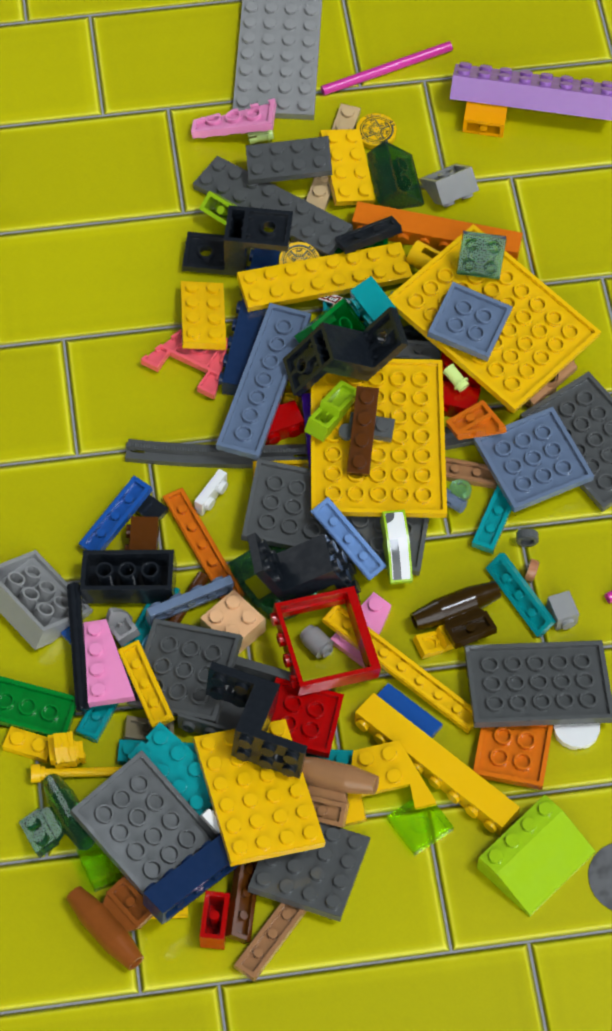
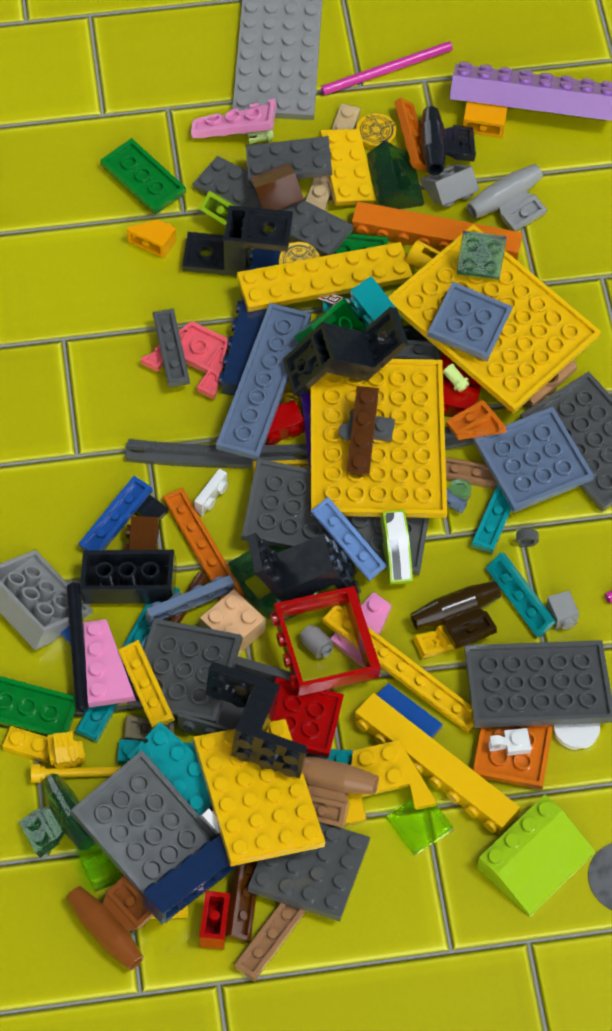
light grey tile [106,607,140,647] -> none
yellow plate [180,281,226,350] -> none
lime slope [304,380,356,442] -> none
black plate [335,216,402,254] -> none
nougat tile [524,558,540,582] -> none
none -> green plate [100,138,186,215]
none -> light orange slope [127,220,177,258]
none -> dark grey tile [152,309,190,388]
none -> reddish brown slope [250,163,304,210]
none -> orange plate [395,97,428,173]
none -> black plate [420,106,476,175]
none -> light grey plate [467,164,547,232]
none -> white plate [488,728,532,756]

